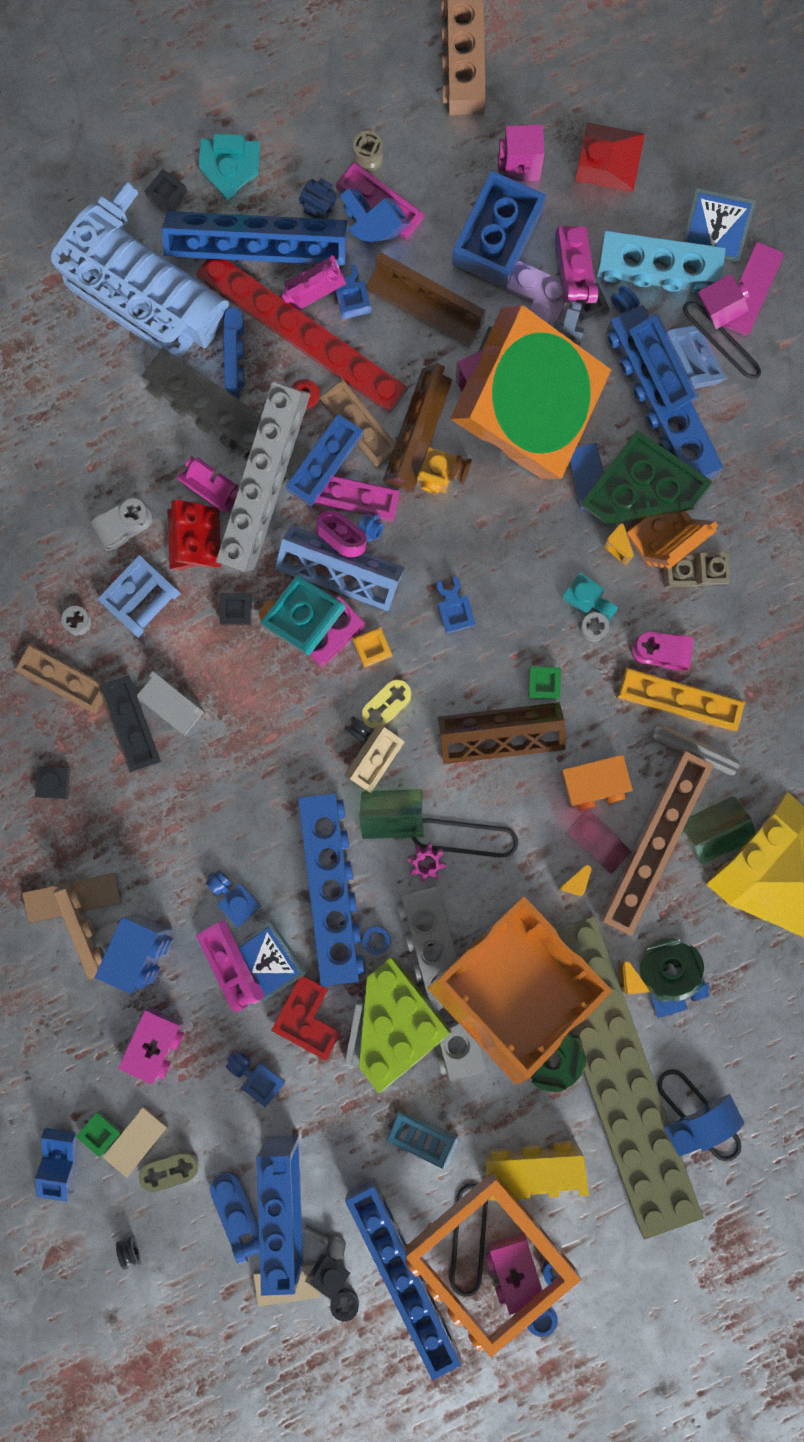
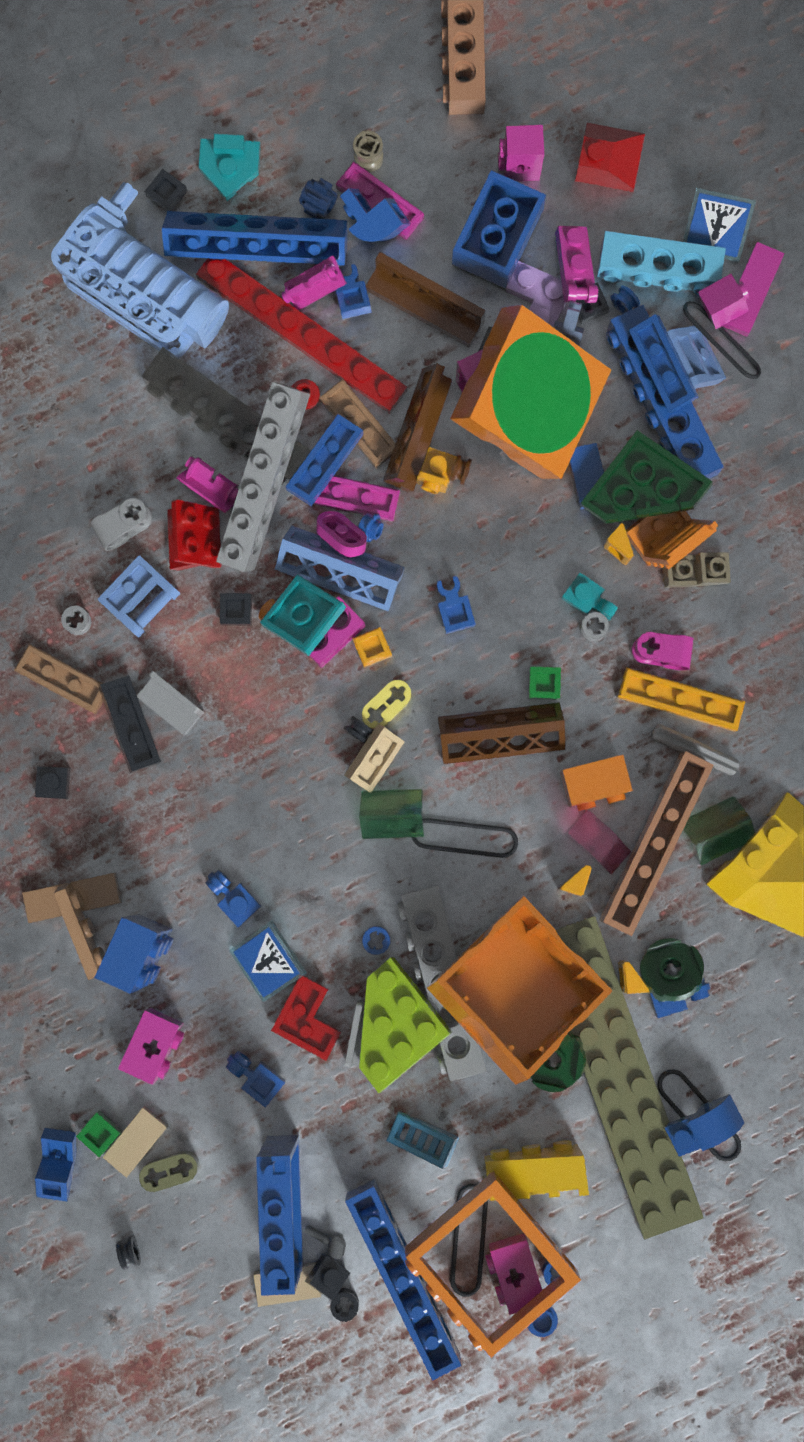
dark pink plate [196,920,264,1012] -> none
blue plate [210,1171,260,1264] -> none
blue hinge [224,307,245,398] -> none
blue brick [298,793,365,987] -> none
dark pink gear [407,842,446,882] -> none

